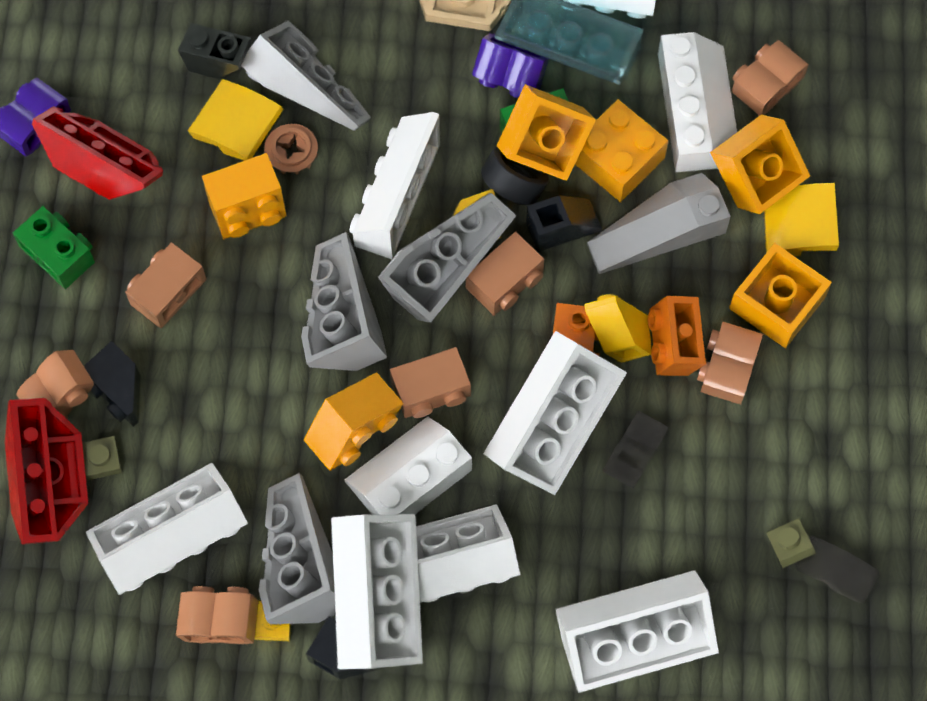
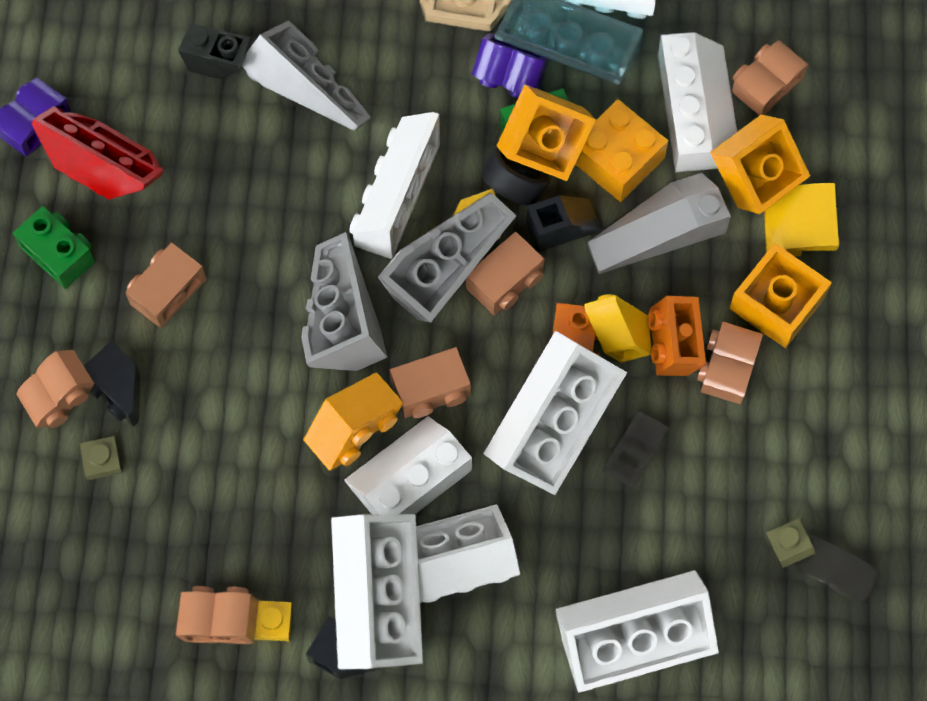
red wedge [5,398,89,544] -> none
white slope [86,463,248,595] -> none
yellow slope [188,79,283,161] -> none
light orange brick [202,153,287,239] -> none
light grey wedge [259,473,336,624] -> none
nougat gear [264,124,318,175] -> none

